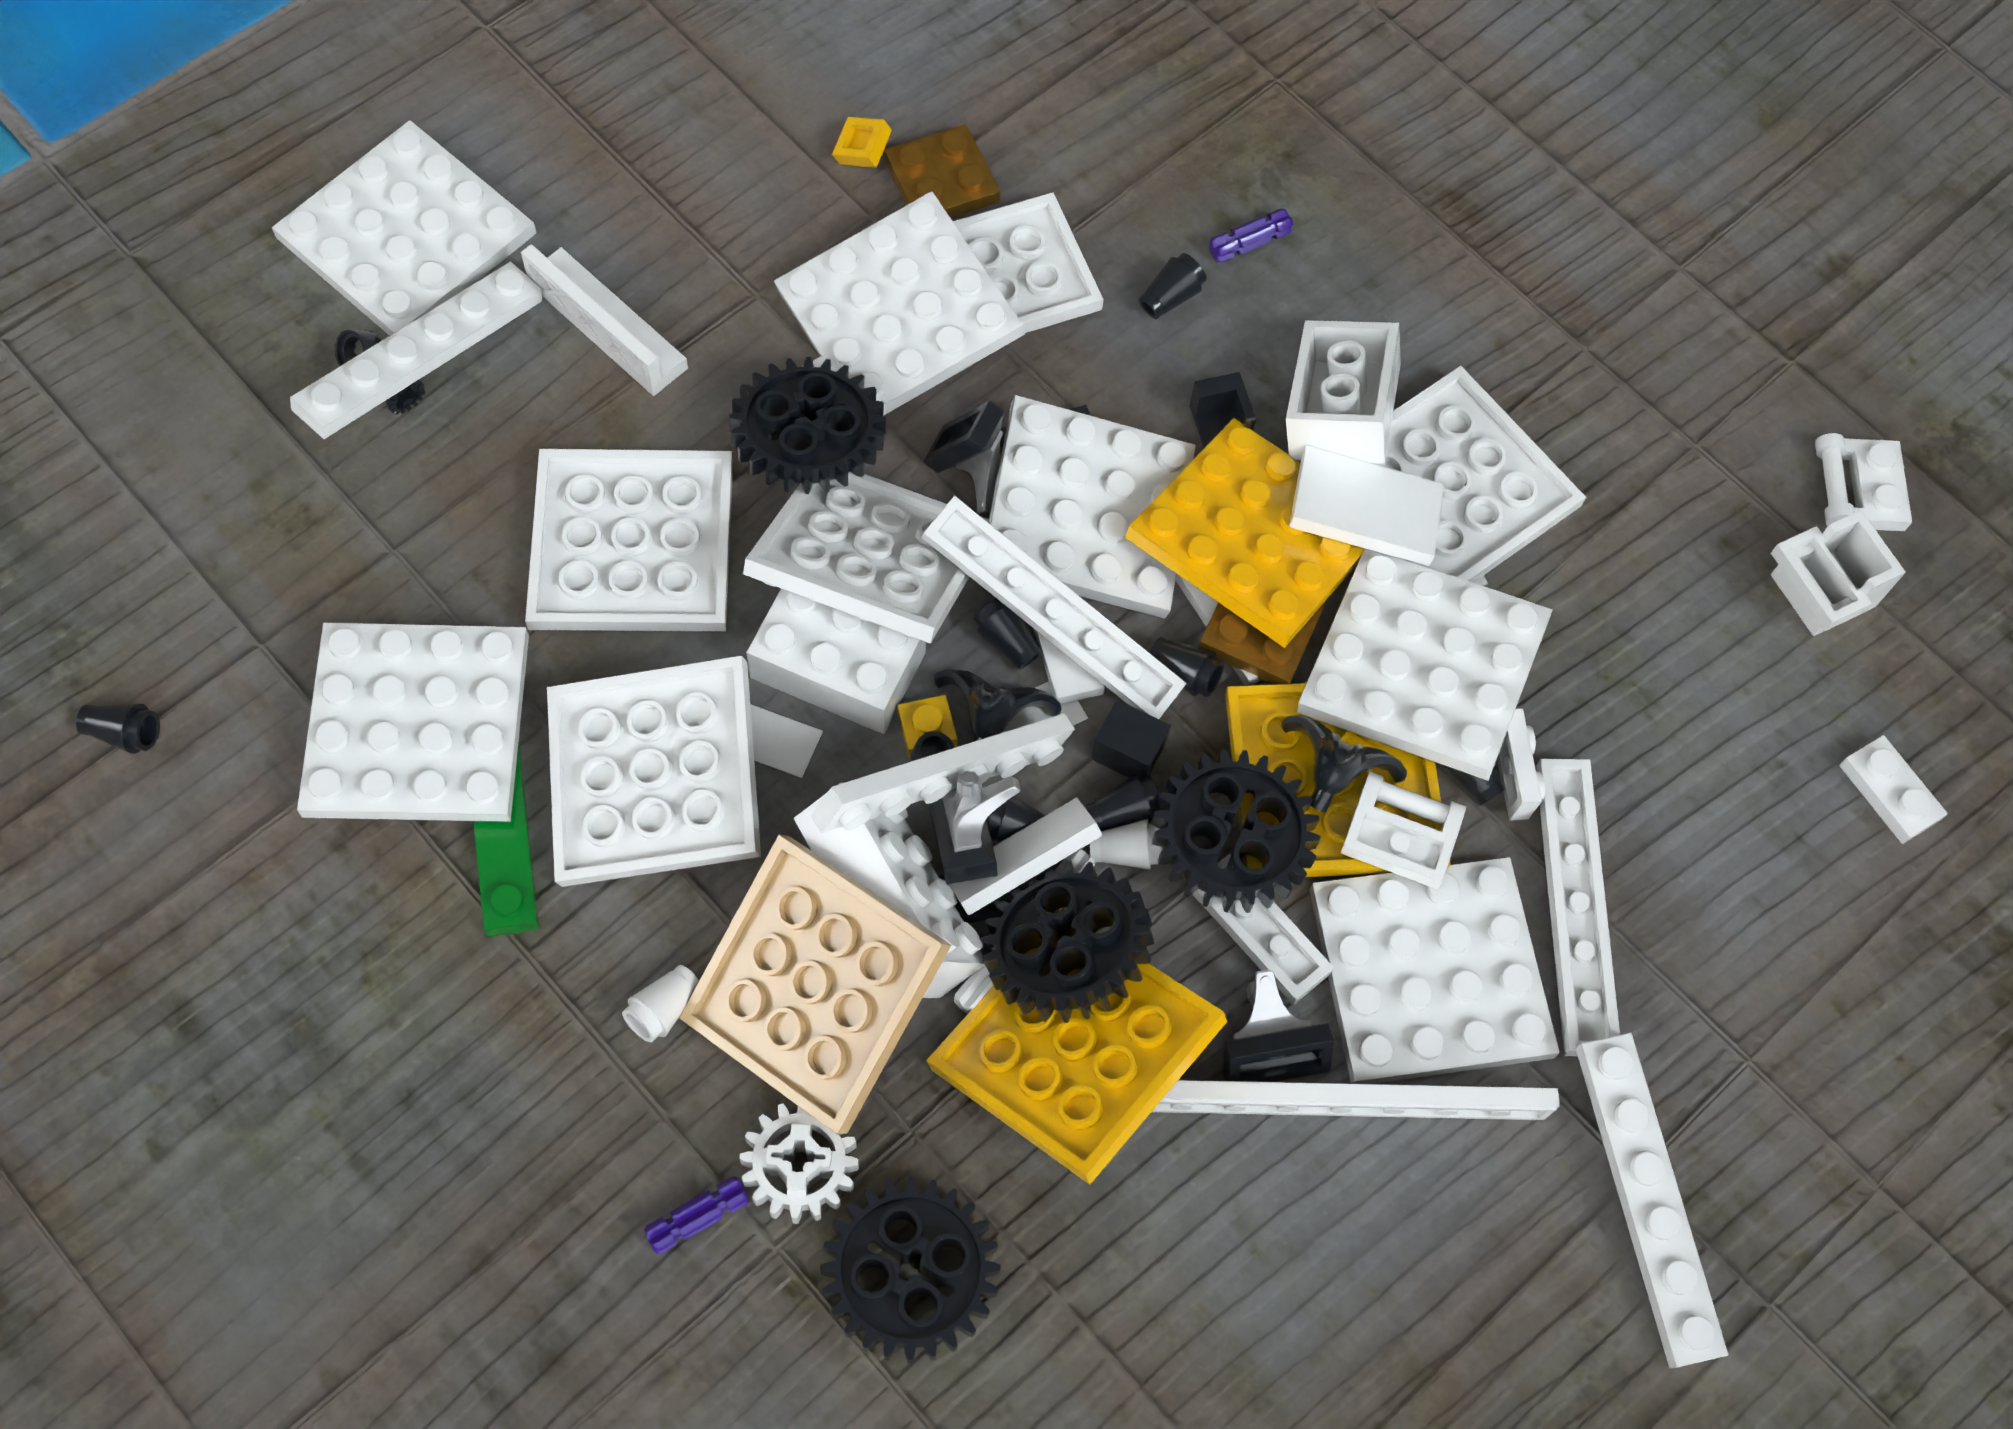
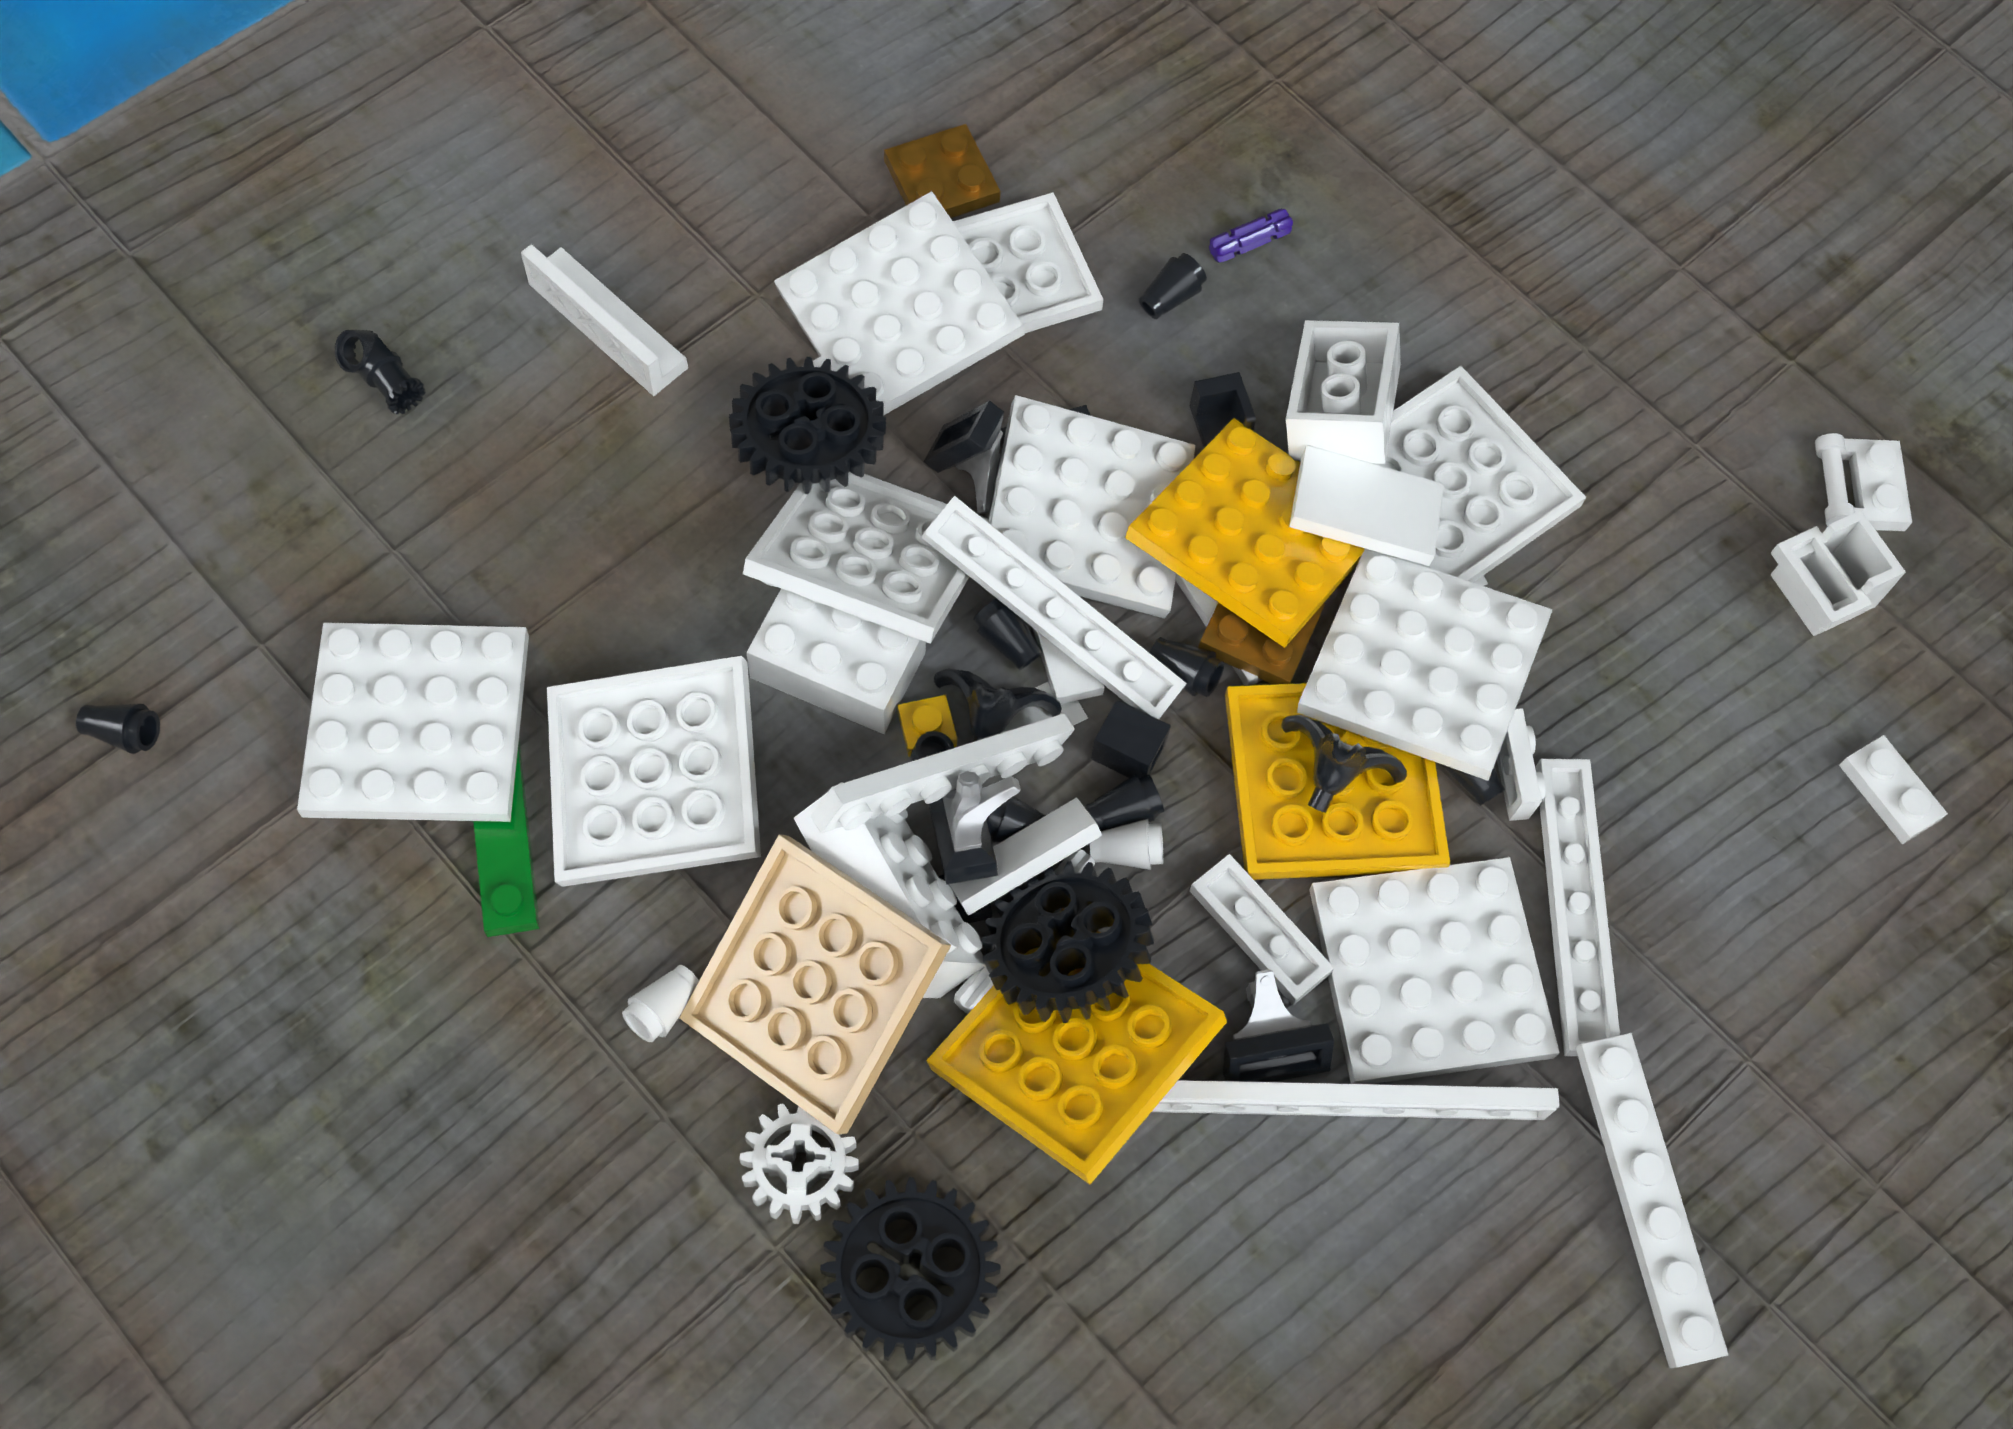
white plate [272,120,536,336] -> none
white plate [290,262,543,439] -> none
white plate [525,449,733,632] -> none
dark purple axle [644,1176,749,1254] -> none
white sticker [750,704,823,778] -> none
yellow plate [832,117,892,168] -> none
black gear [1151,749,1321,913] -> none
white plate [1340,771,1466,889] -> none

